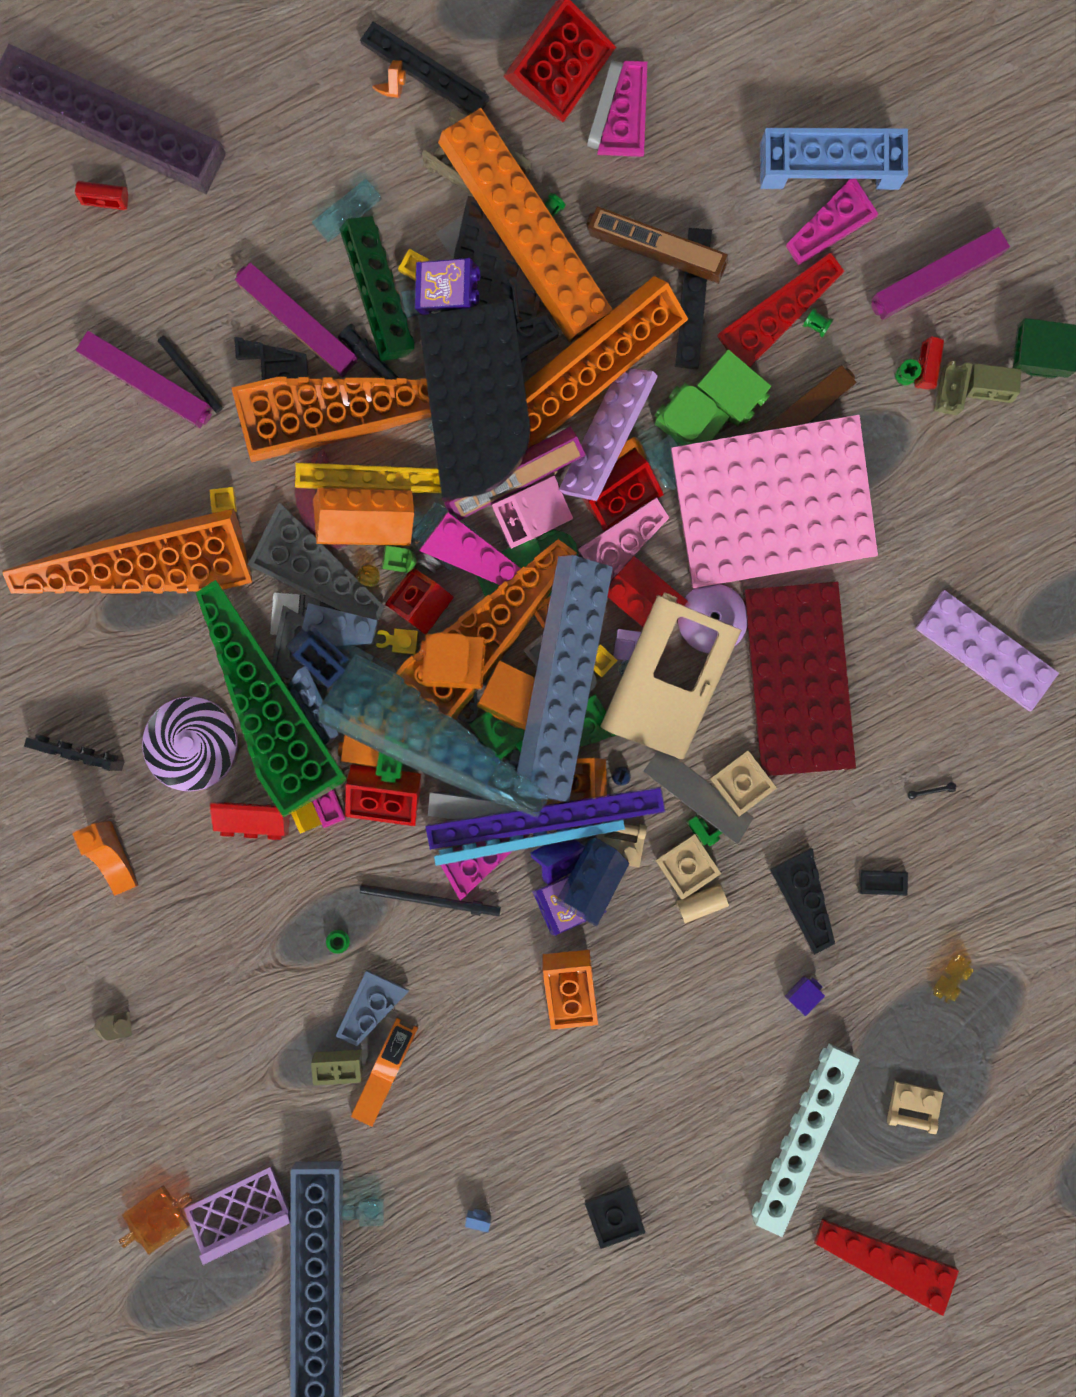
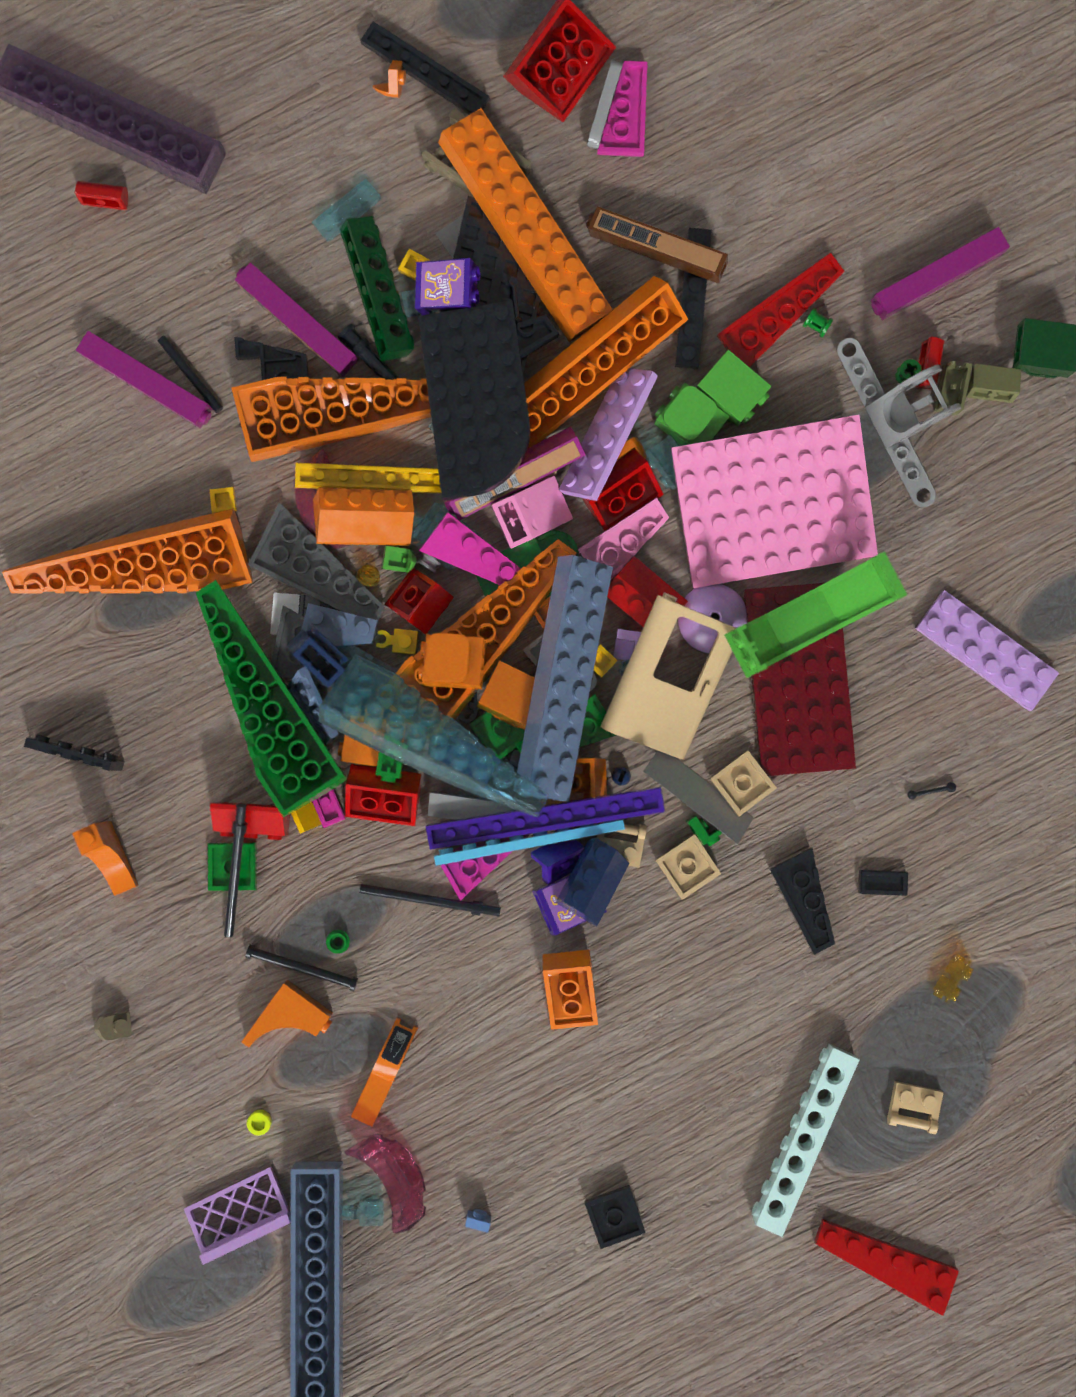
clear orange plate [119,1185,192,1255] -> none
dish [142,697,238,791] -> none
olive hinge [311,1049,363,1086] -> none
sand blue wing [336,970,409,1046] -> none
green bush [544,193,566,218] -> none
tan brick [676,884,729,923] -> none
medium blue plate [760,128,908,190] -> none
reddish brown brick [760,365,857,432] -> none
dark purple brick [785,976,825,1017] -> none
dark pink wing [786,179,878,266] -> none
none -> green tile [208,842,257,891]
none -> black bar [224,803,247,937]
none -> orange arch [241,980,333,1047]
none -> black bar [245,944,358,992]
none -> neon yellow tile [247,1110,272,1136]
none -> clear pink windscreen [344,1134,426,1234]
none -> bright green panel [724,551,907,678]
none -> light grey piece [837,338,962,507]

